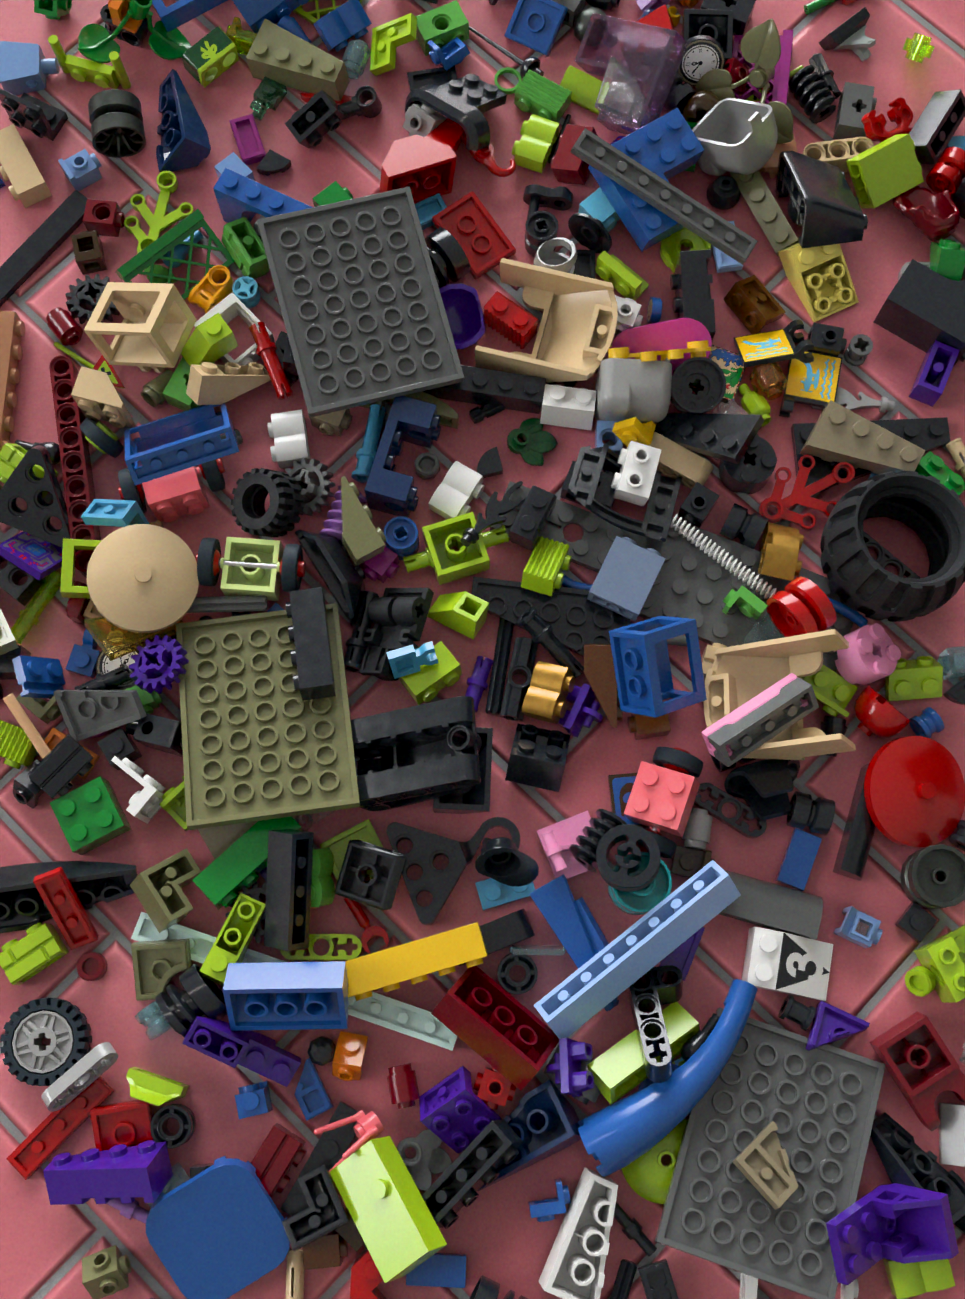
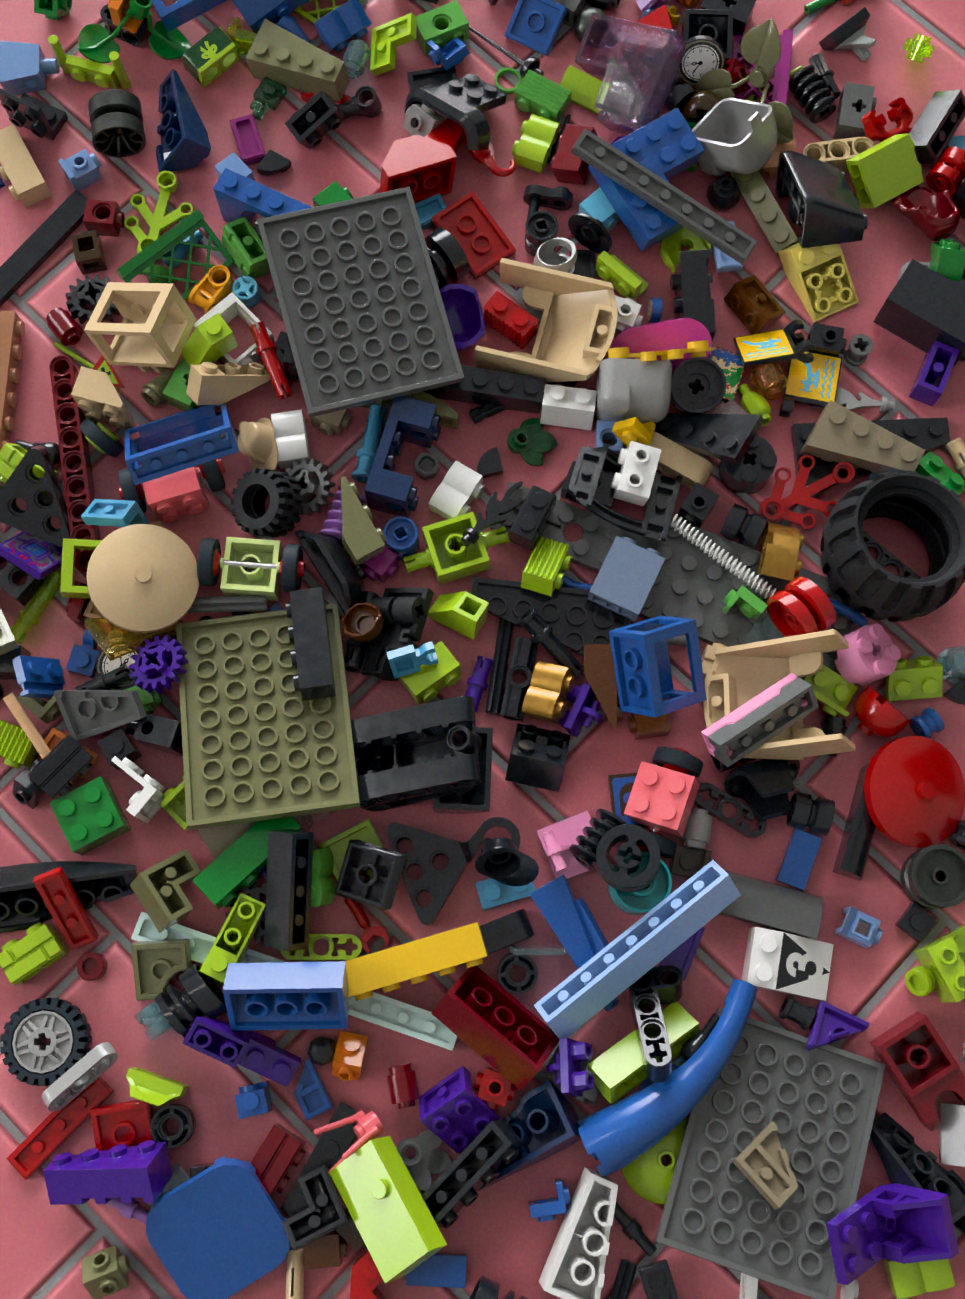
none -> tan piece [237,418,278,471]
none -> reddish brown hair [341,602,383,643]

